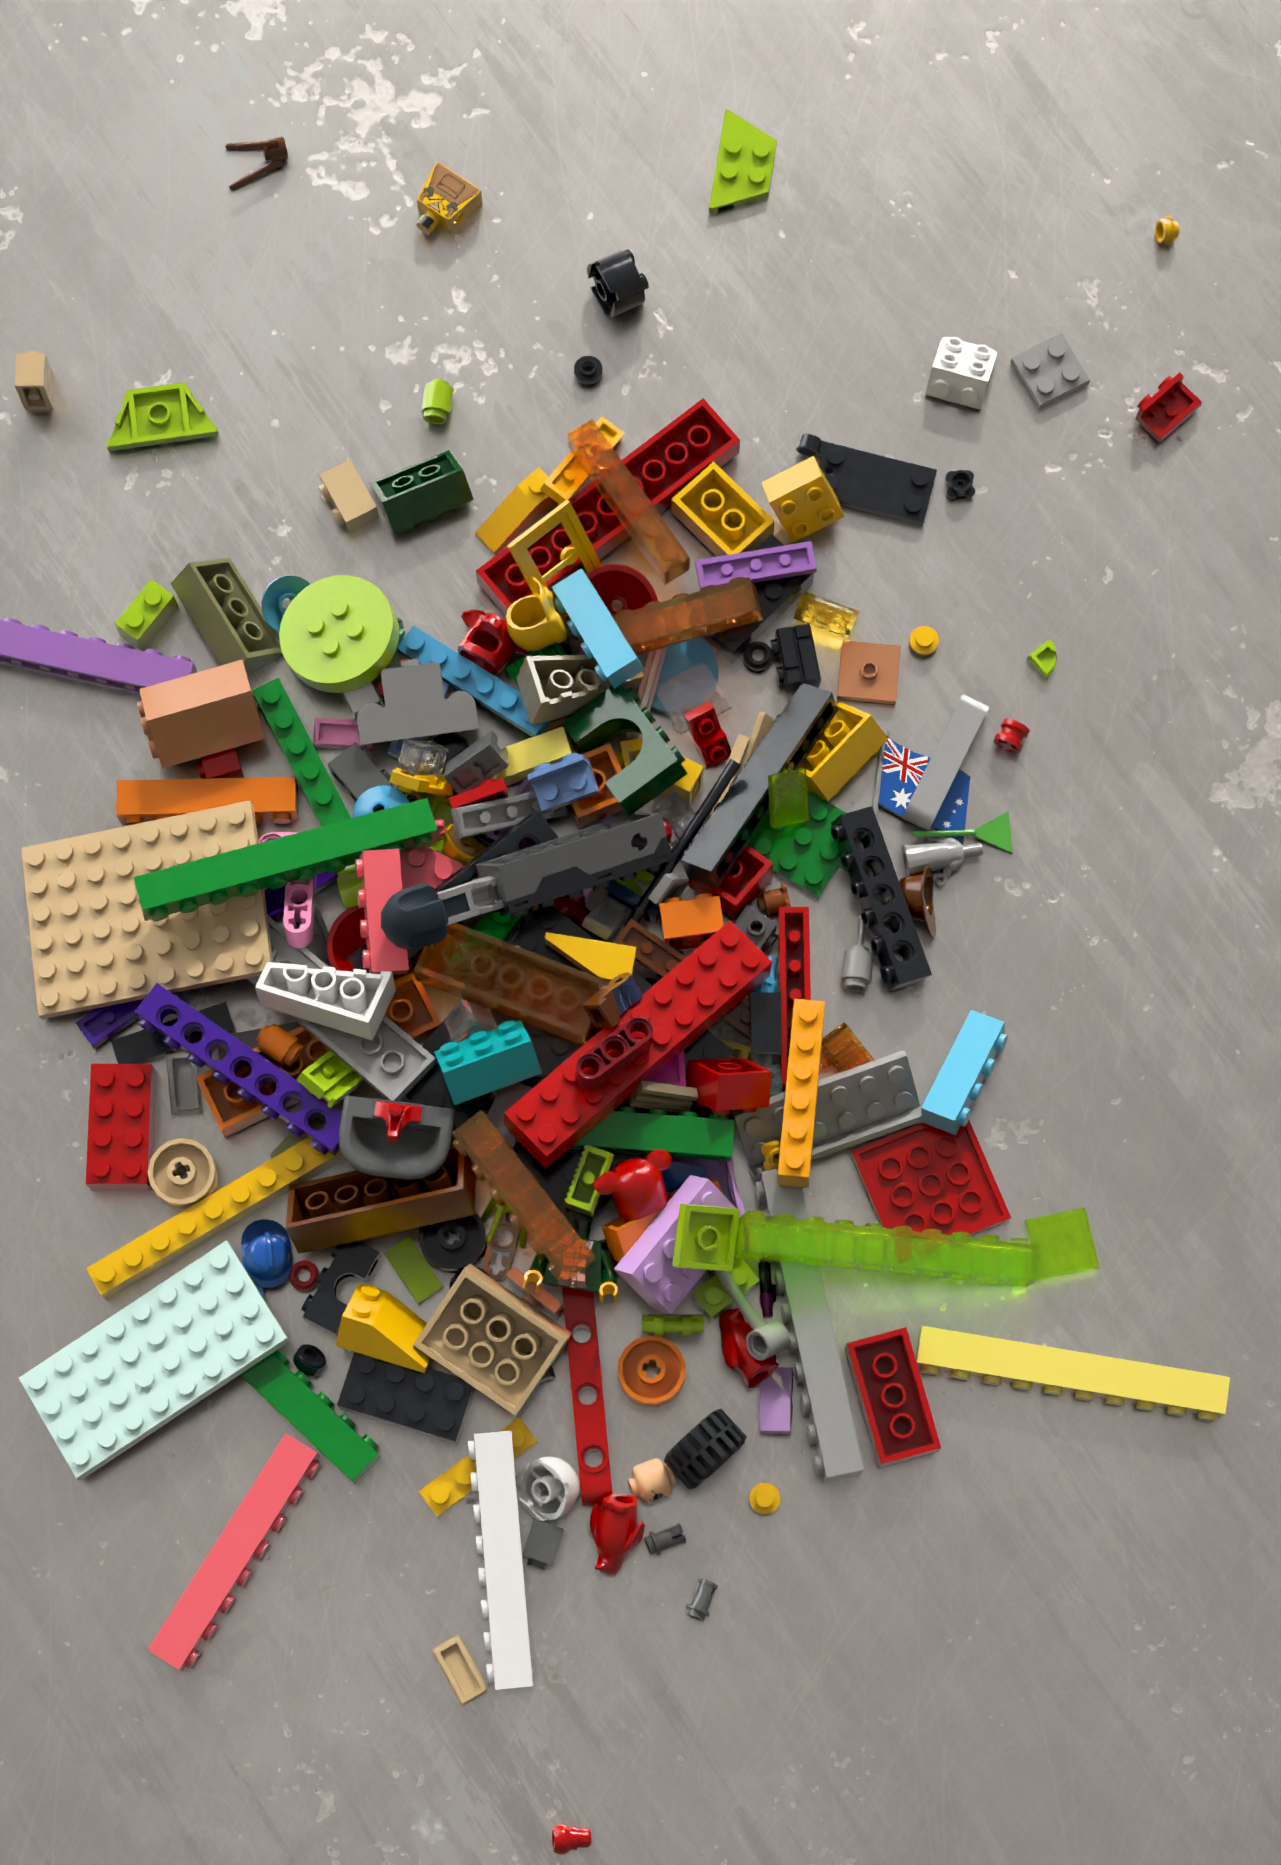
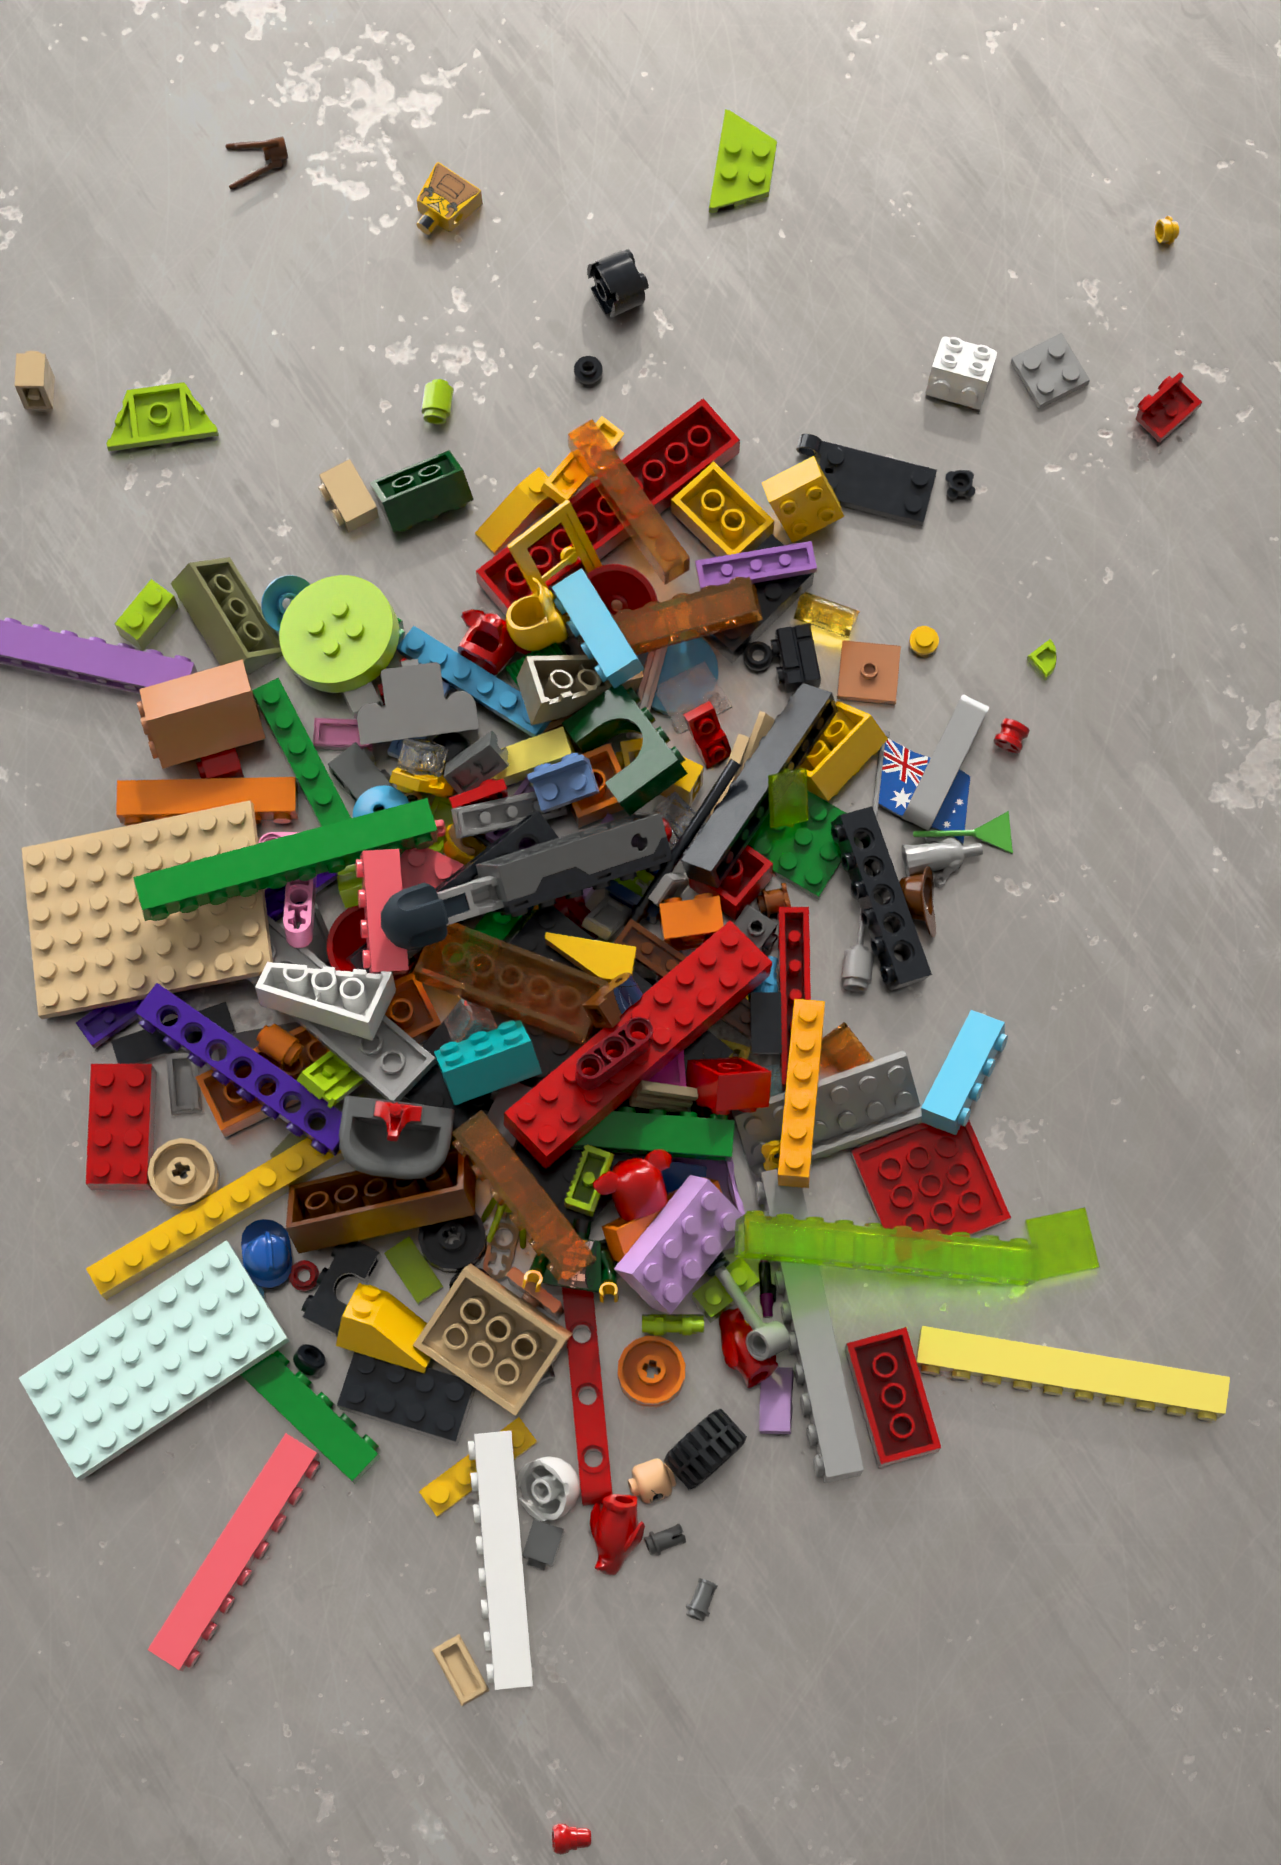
lime plate [672,1203,740,1272] -> none
yellow plate [749,1483,780,1515] -> none

